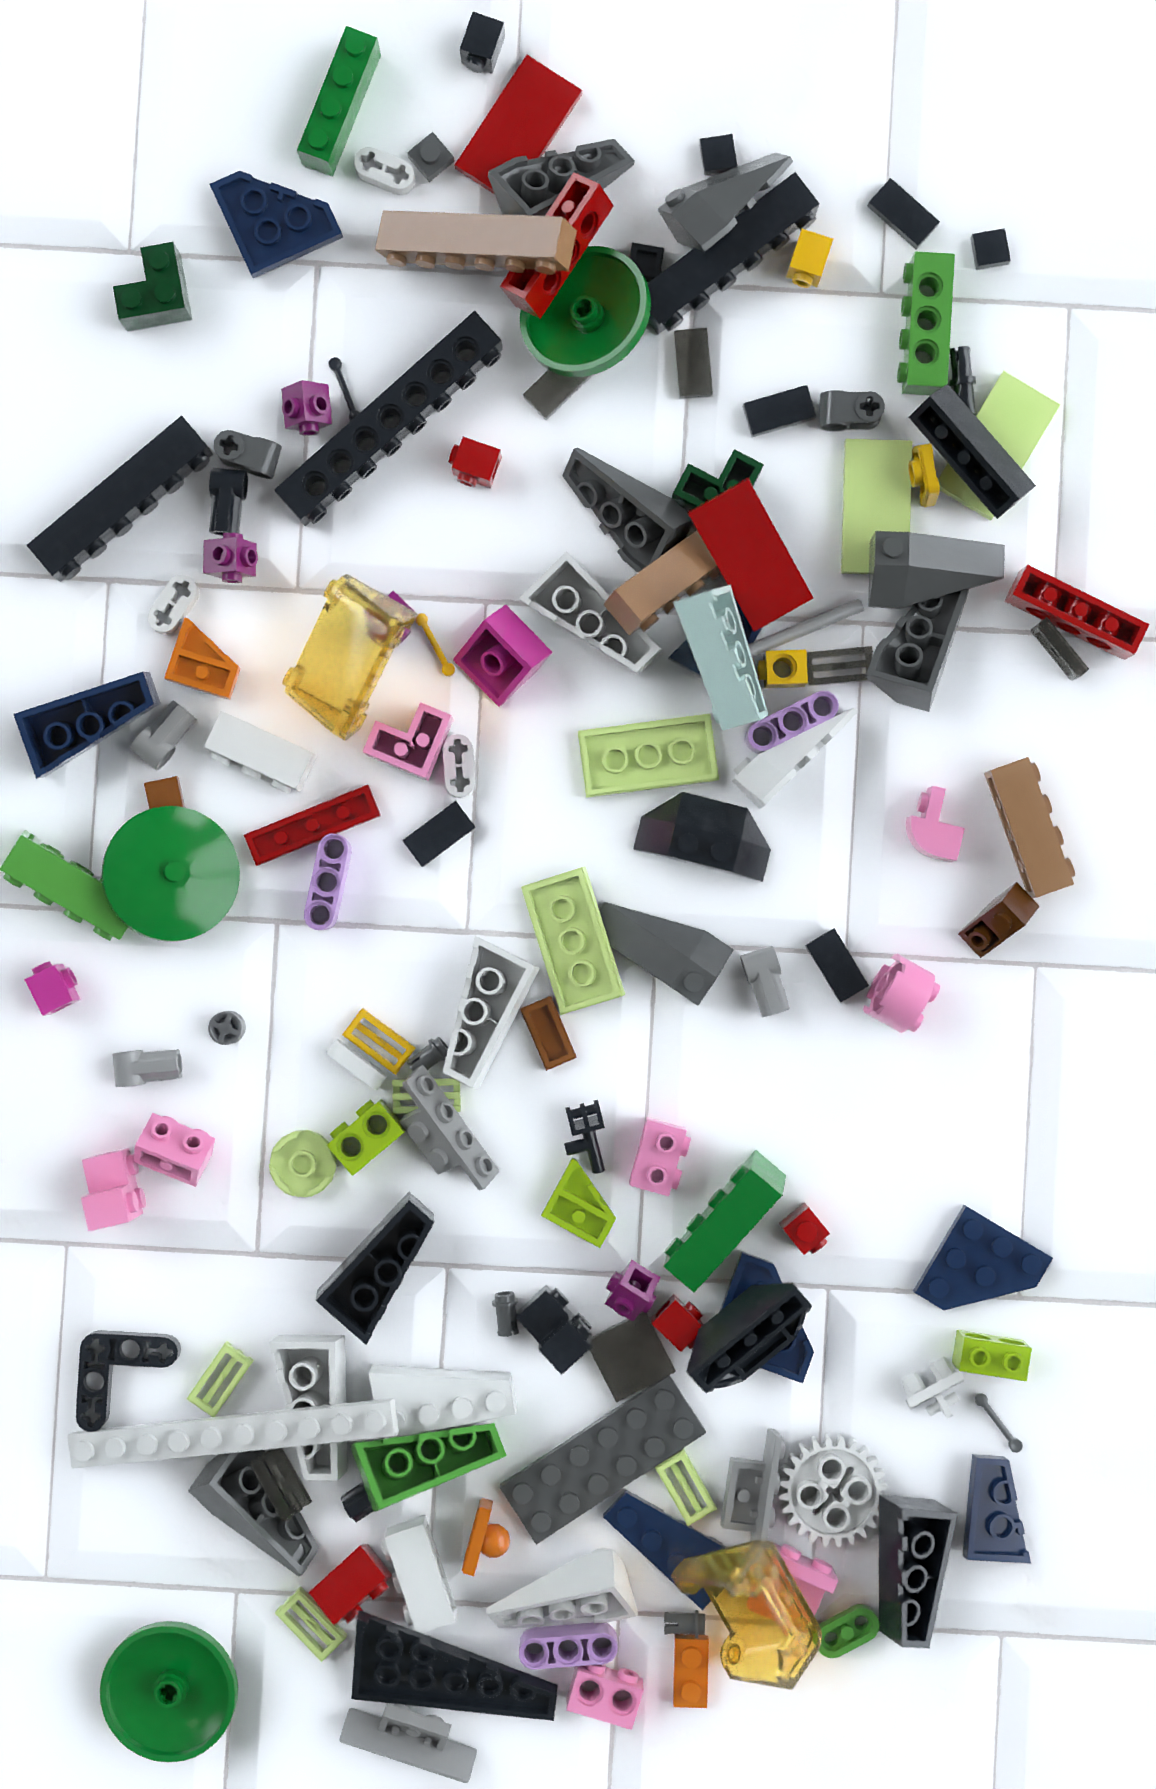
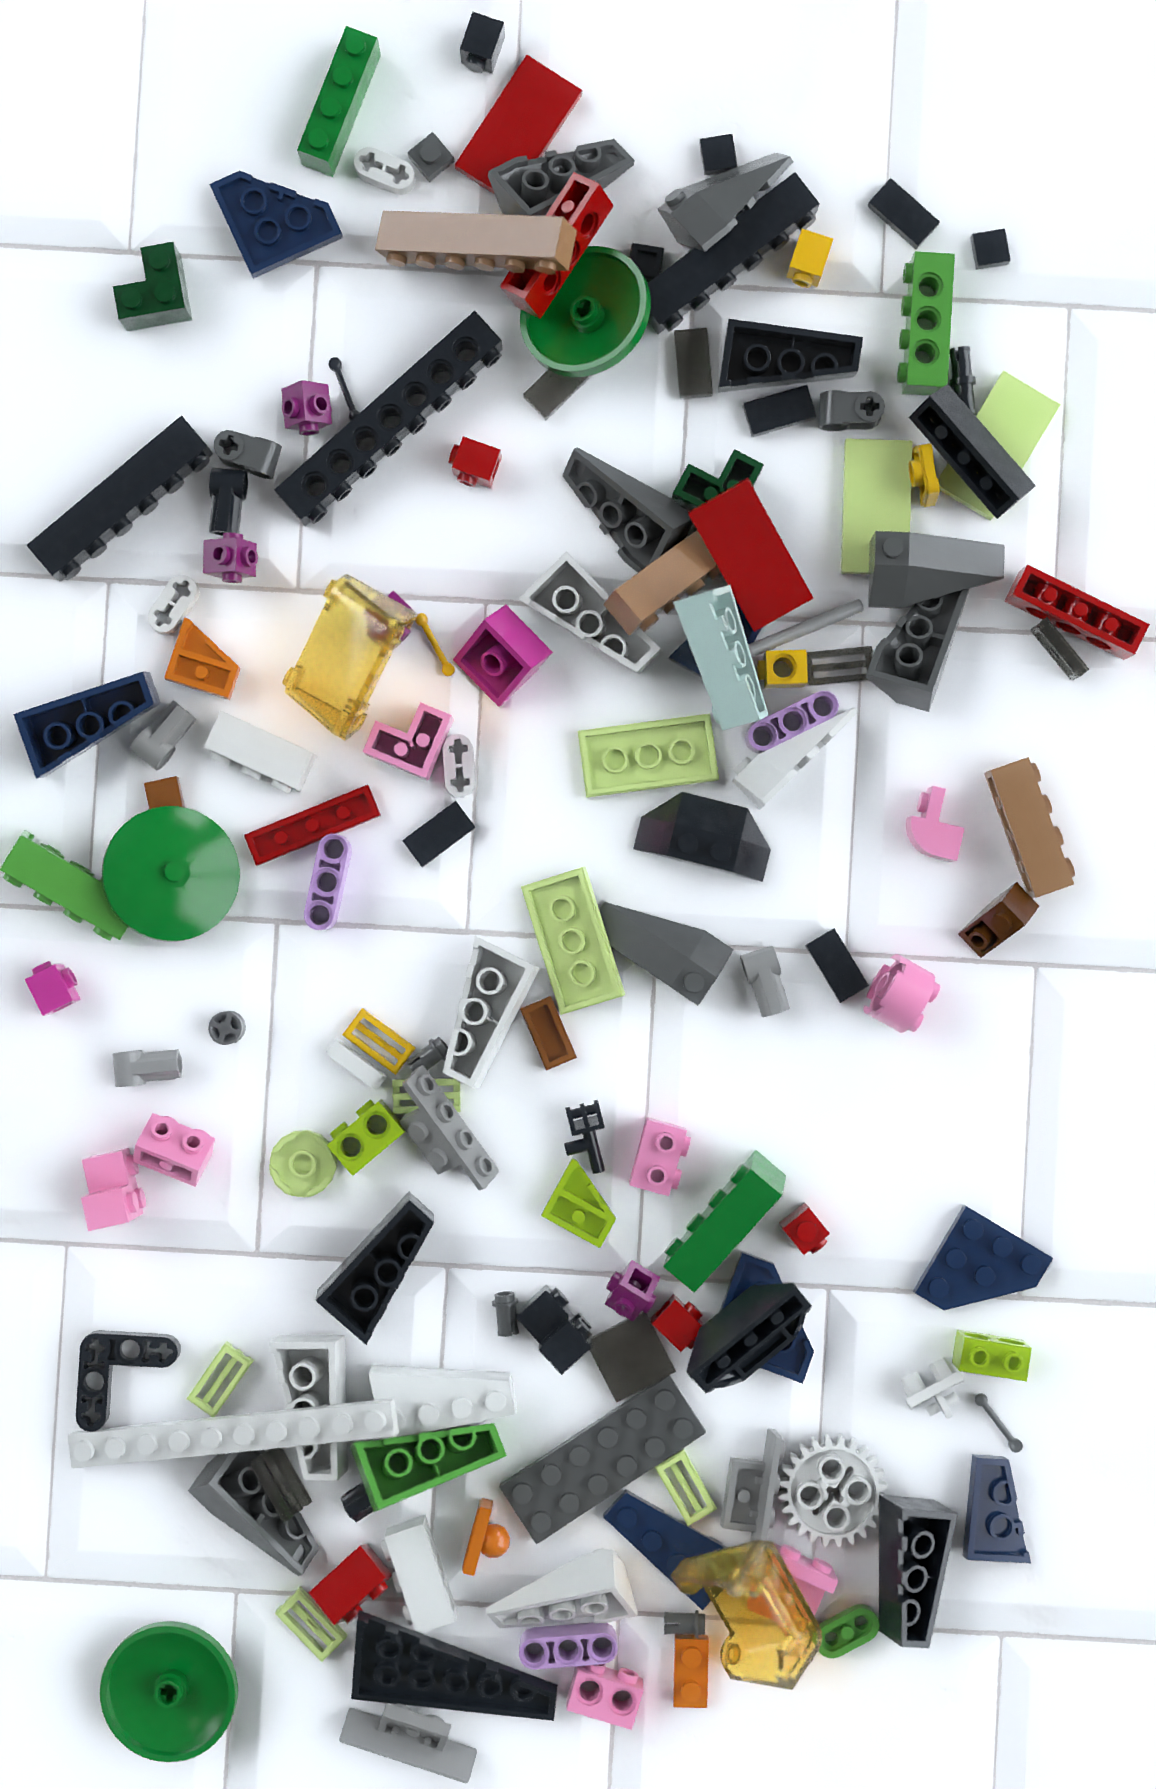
none -> black wedge [717,319,863,393]

